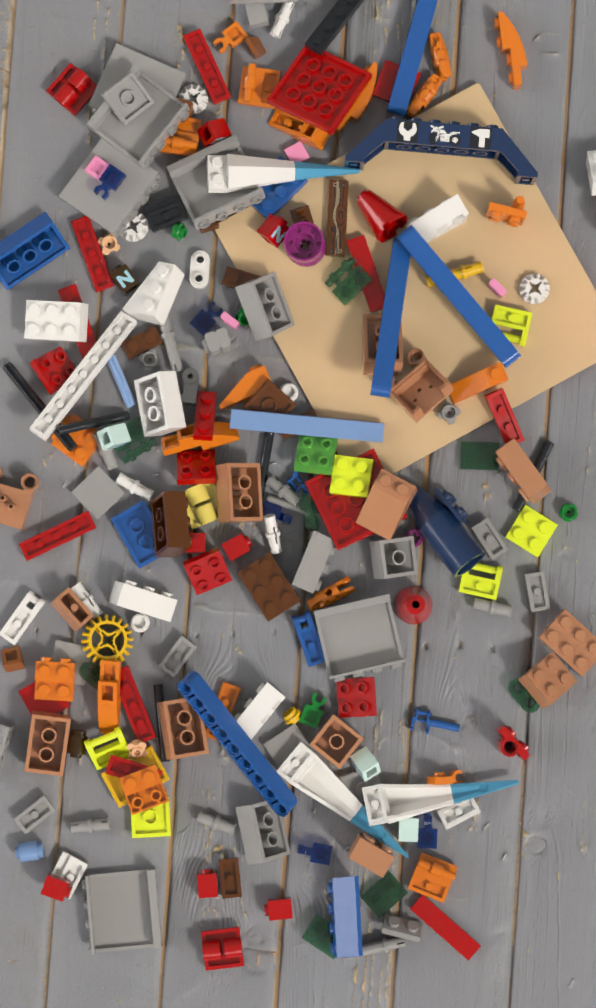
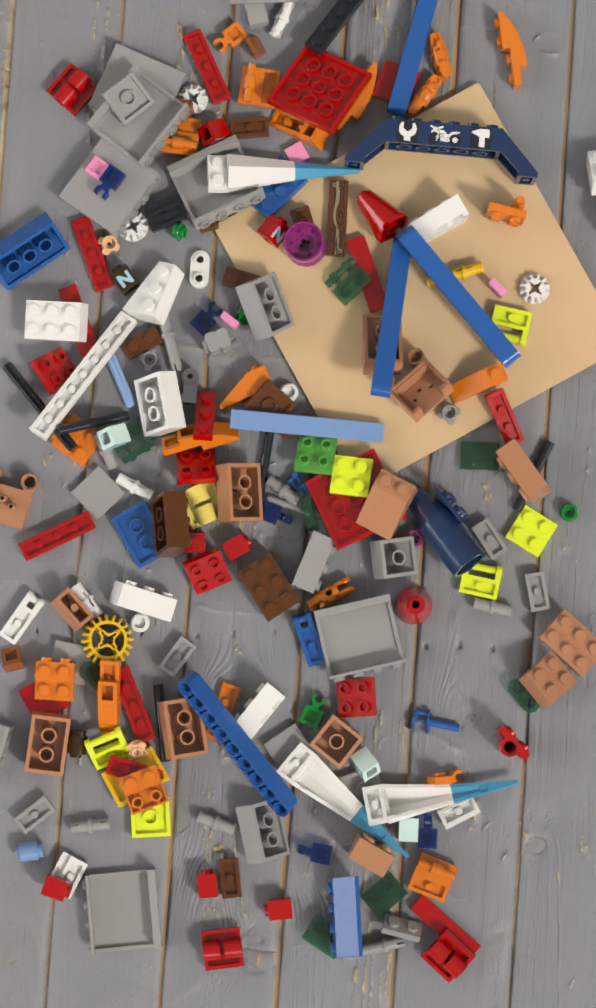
white pin [263,514,283,554] -> none
yellow plate [283,707,301,725] -> none
none -> reddish brown plate [230,117,269,139]
none -> red plate [420,929,476,983]

